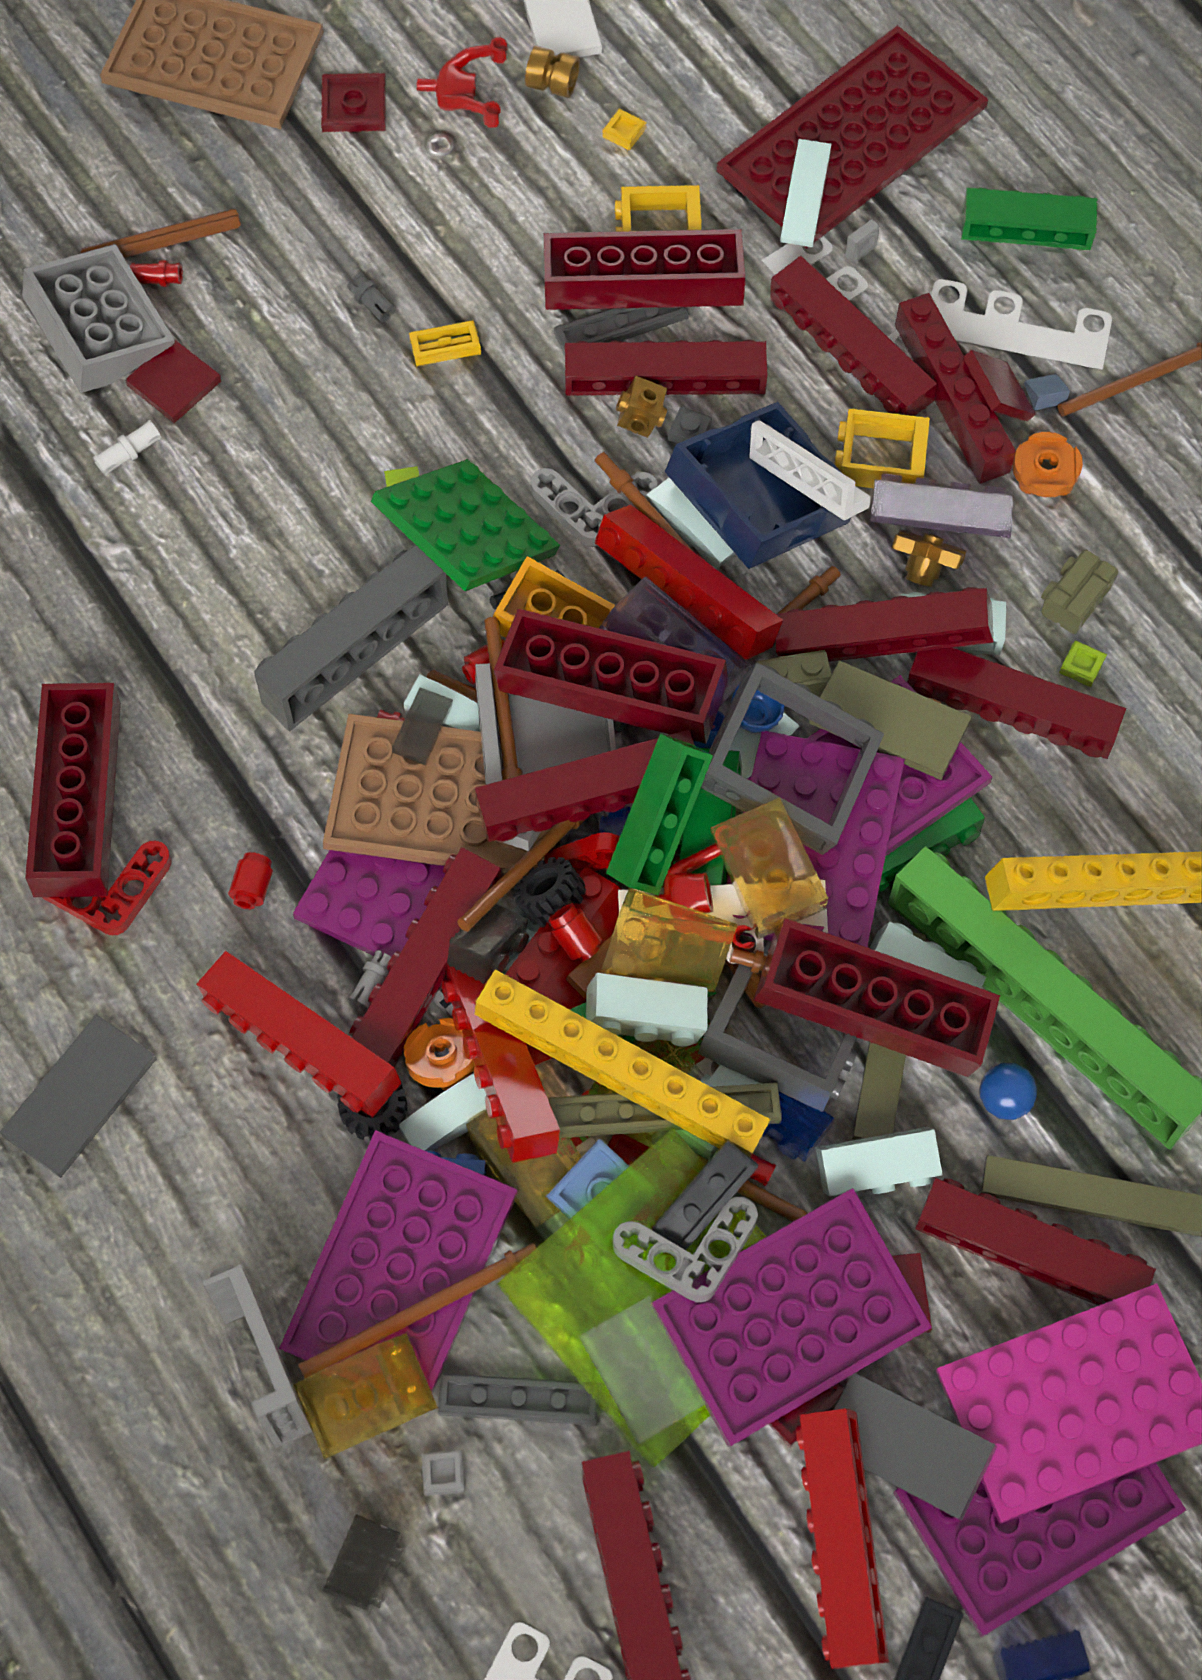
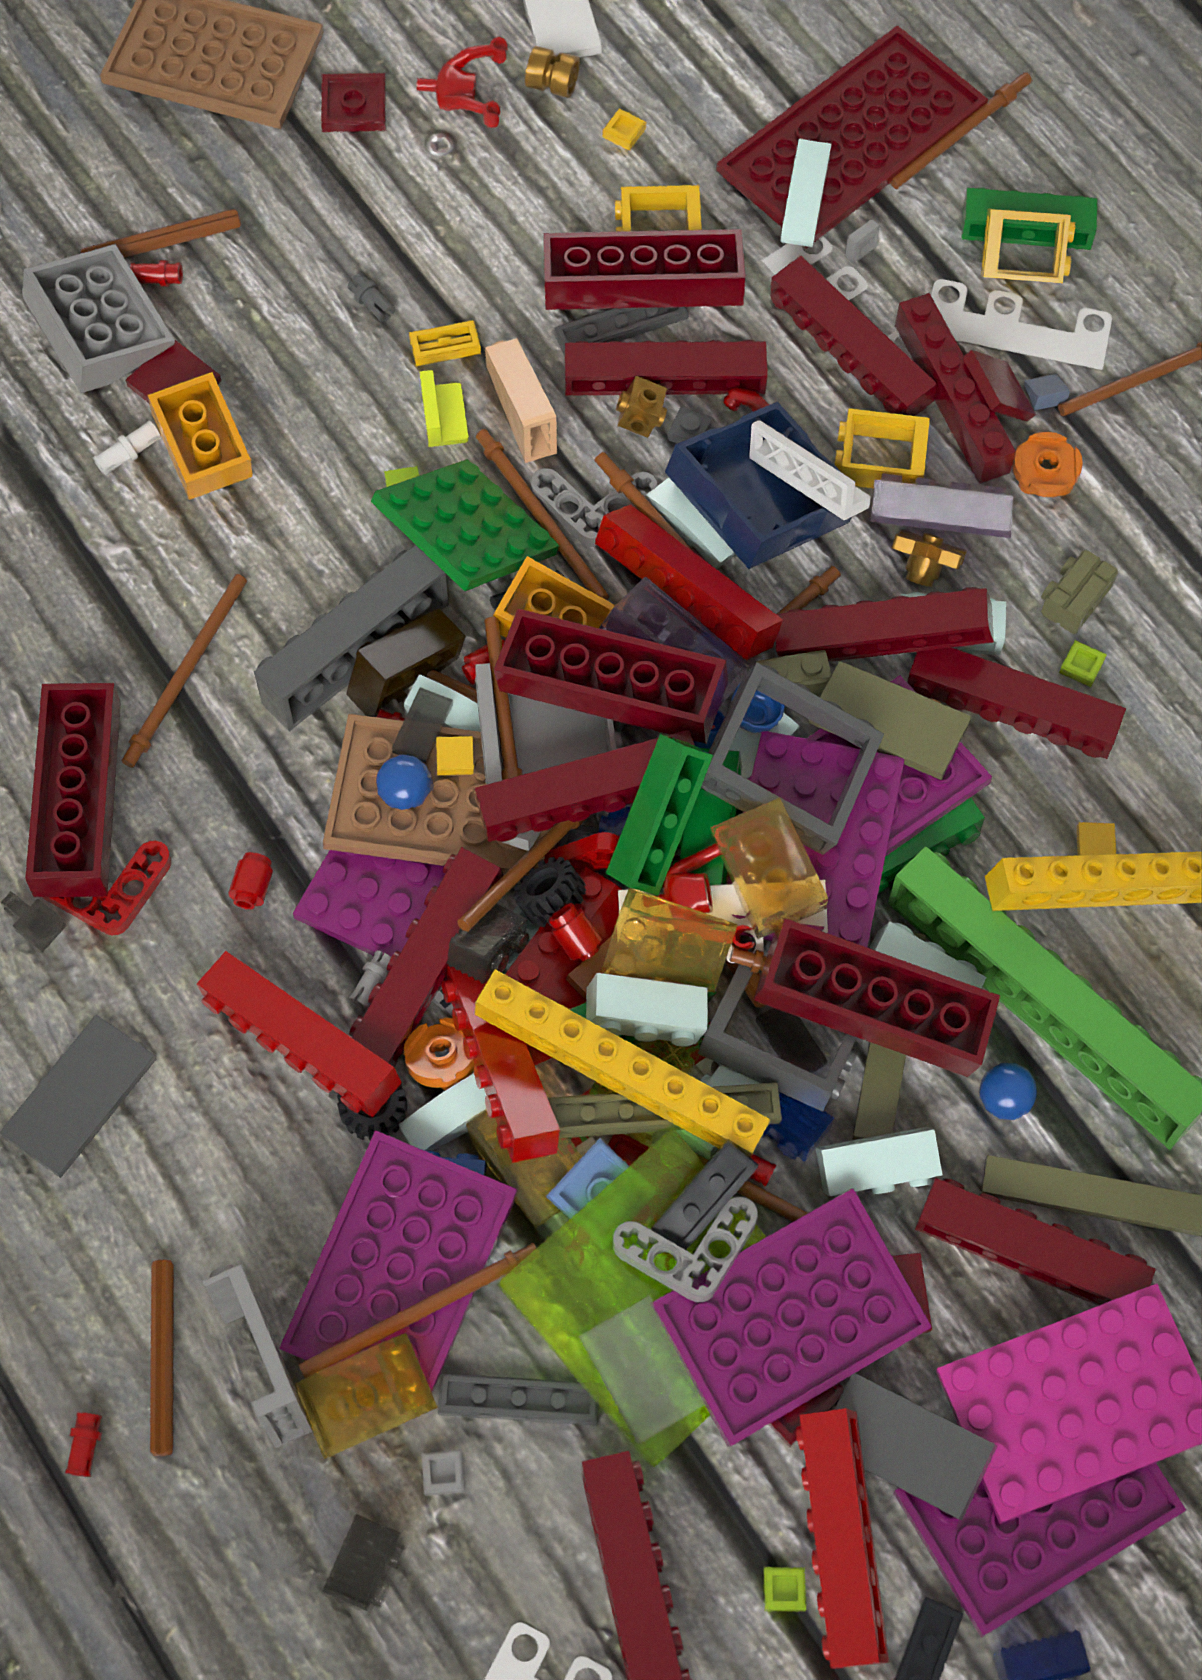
none -> clear smoke plate [1,891,67,952]
none -> red pin [65,1412,103,1477]
none -> dark orange bar [121,574,247,768]
none -> light orange brick [148,372,253,500]
none -> dark orange axle [150,1259,174,1457]
none -> dark brown wedge [346,608,466,717]
none -> blue hair [376,754,434,810]
none -> neon yellow panel [420,370,469,447]
none -> yellow tile [436,736,474,775]
none -> dark orange bar [476,429,609,600]
none -> light nougat slope [485,338,557,463]
none -> red arm [723,387,770,412]
none -> clear smoke tile [756,1008,828,1073]
none -> lime tile [763,1567,806,1611]
none -> dark orange bar [890,72,1032,189]
none -> yellow window [981,209,1075,283]
none -> yellow tile [1076,822,1116,855]

